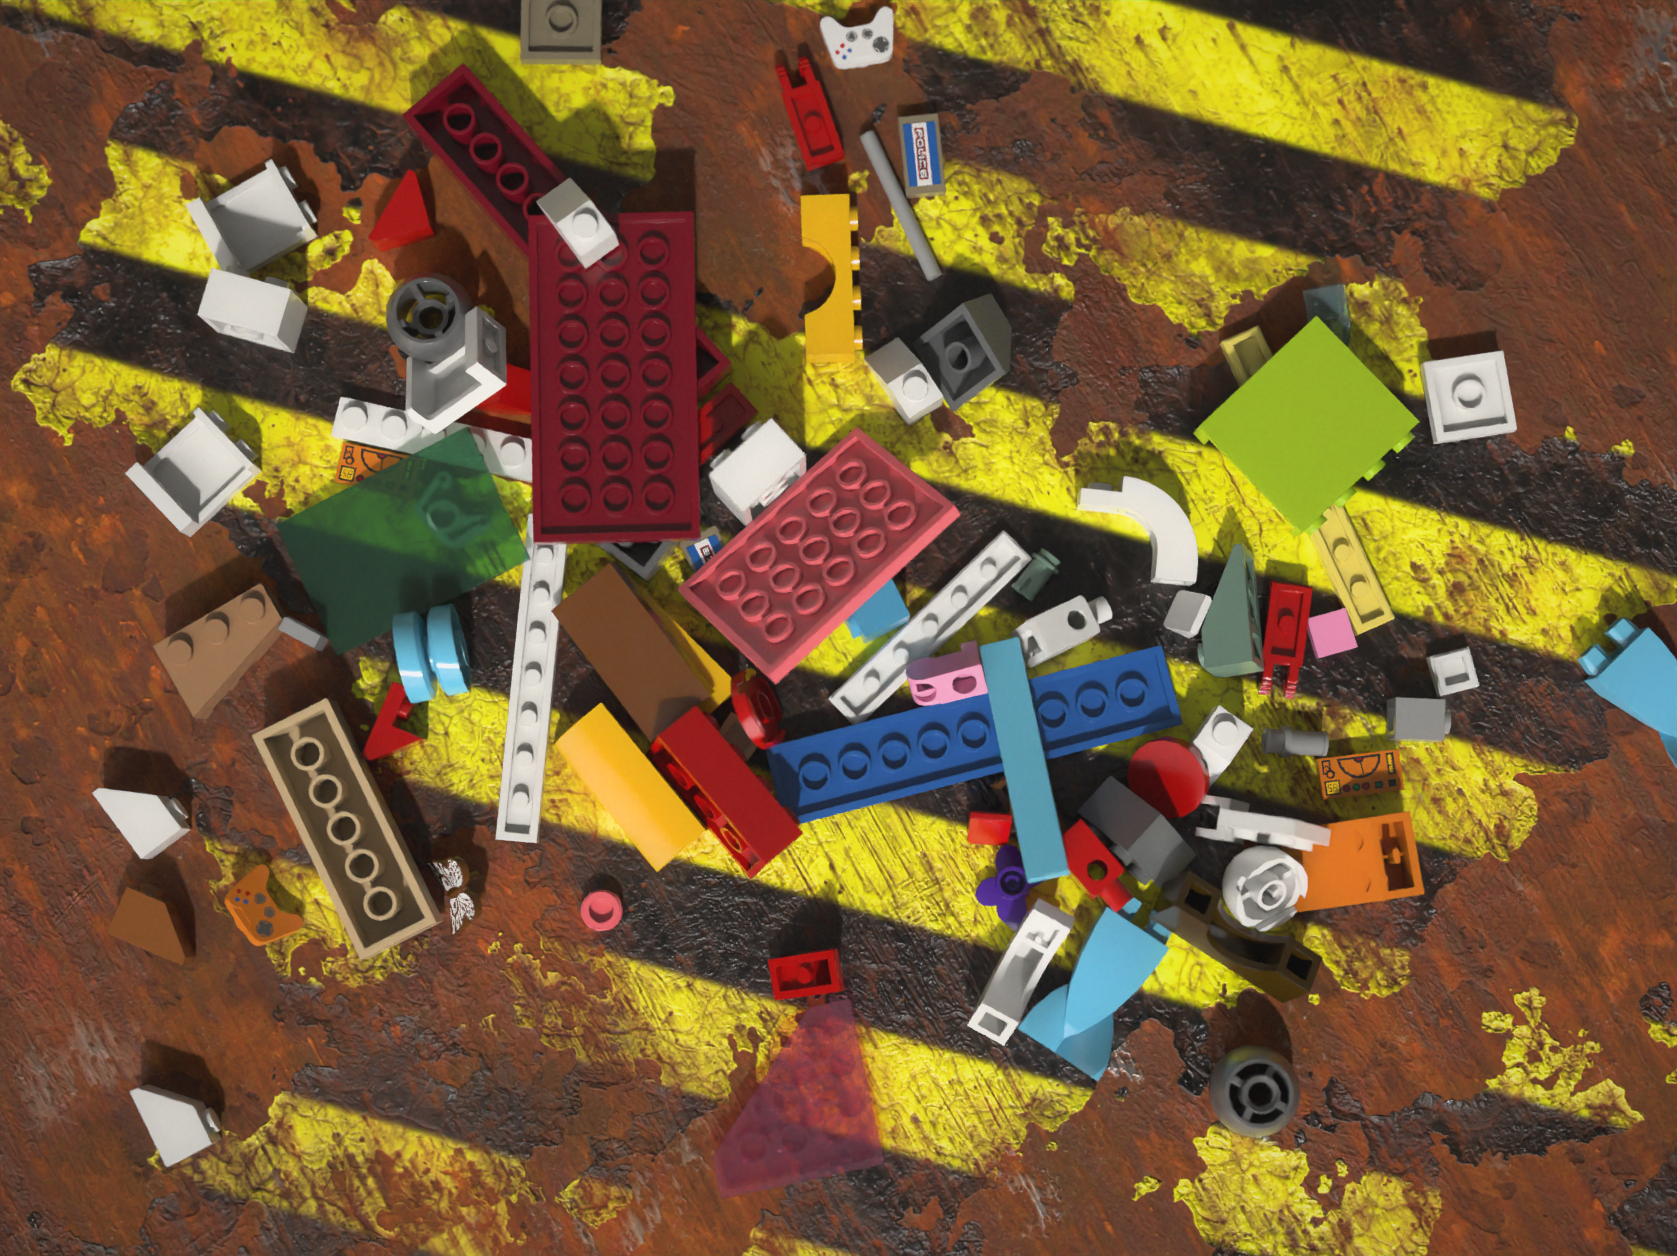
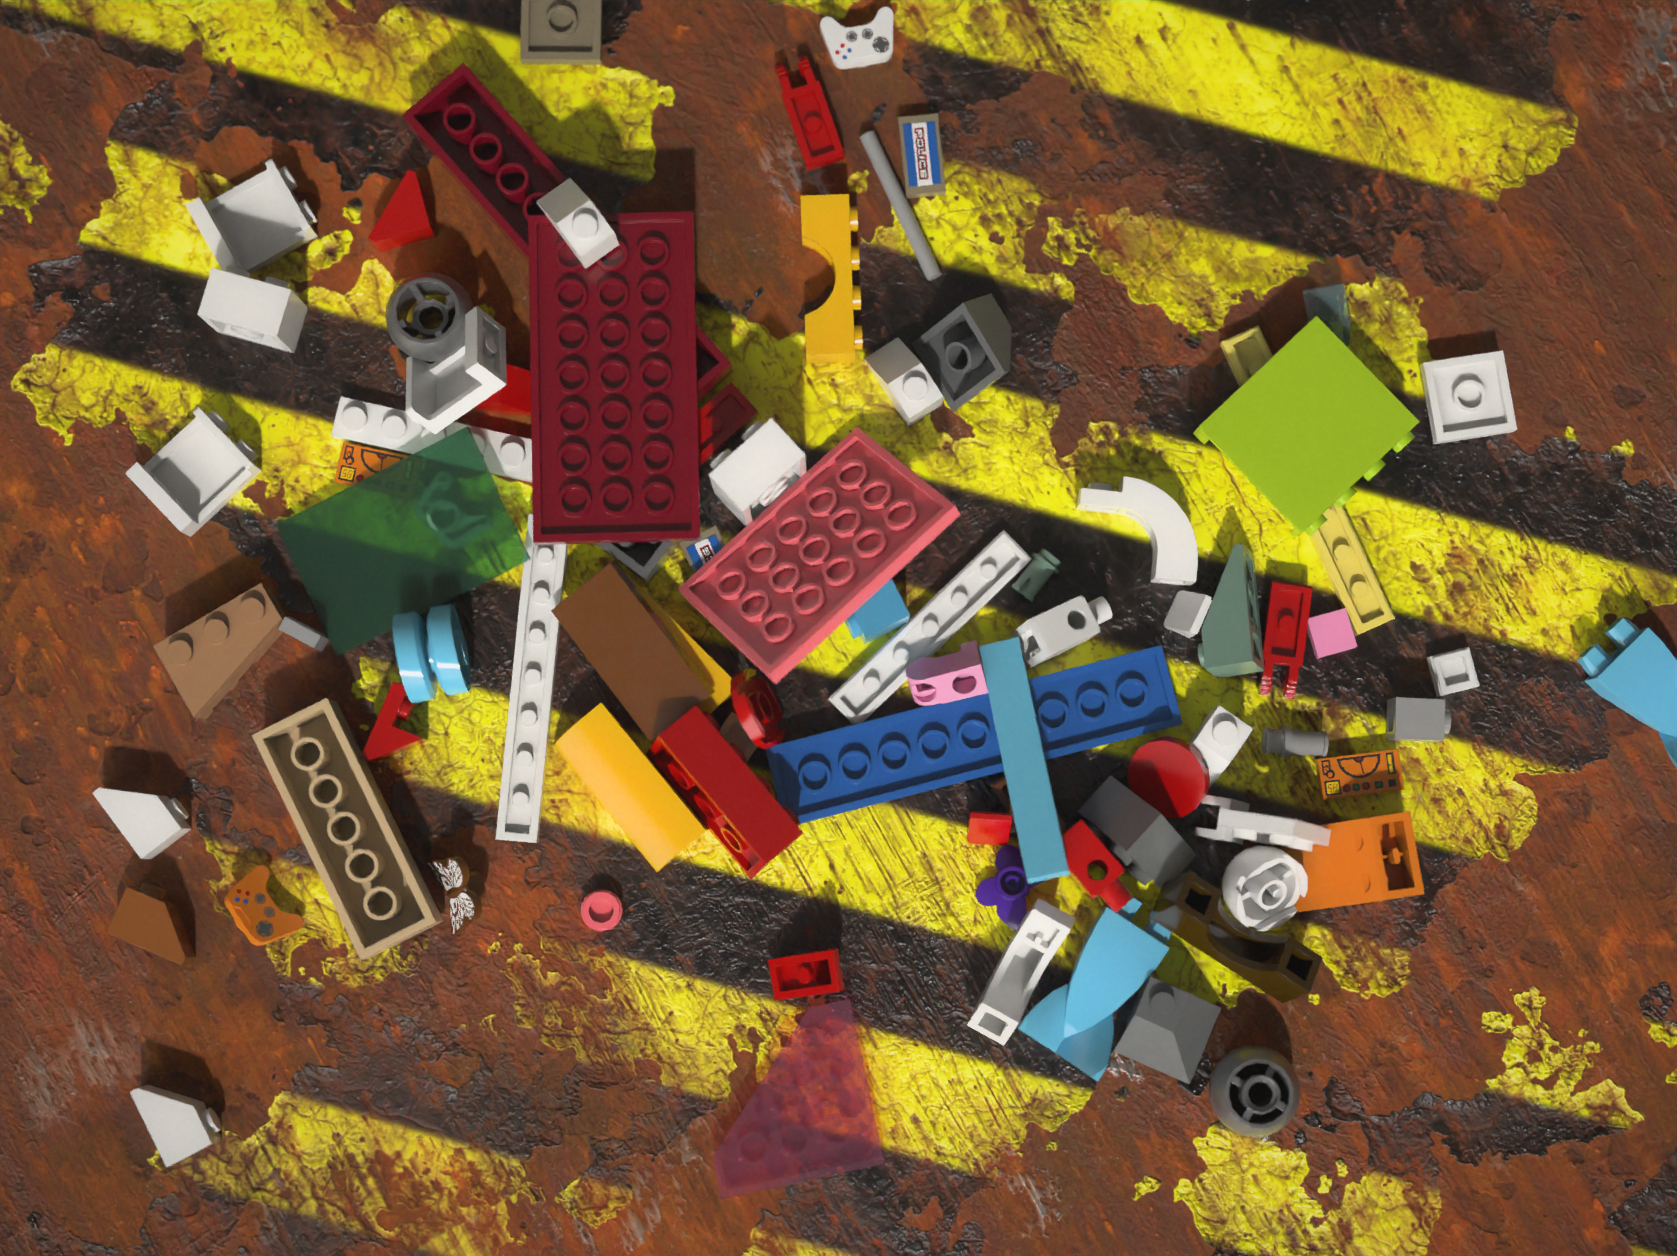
none -> dark grey slope [1112,976,1221,1084]

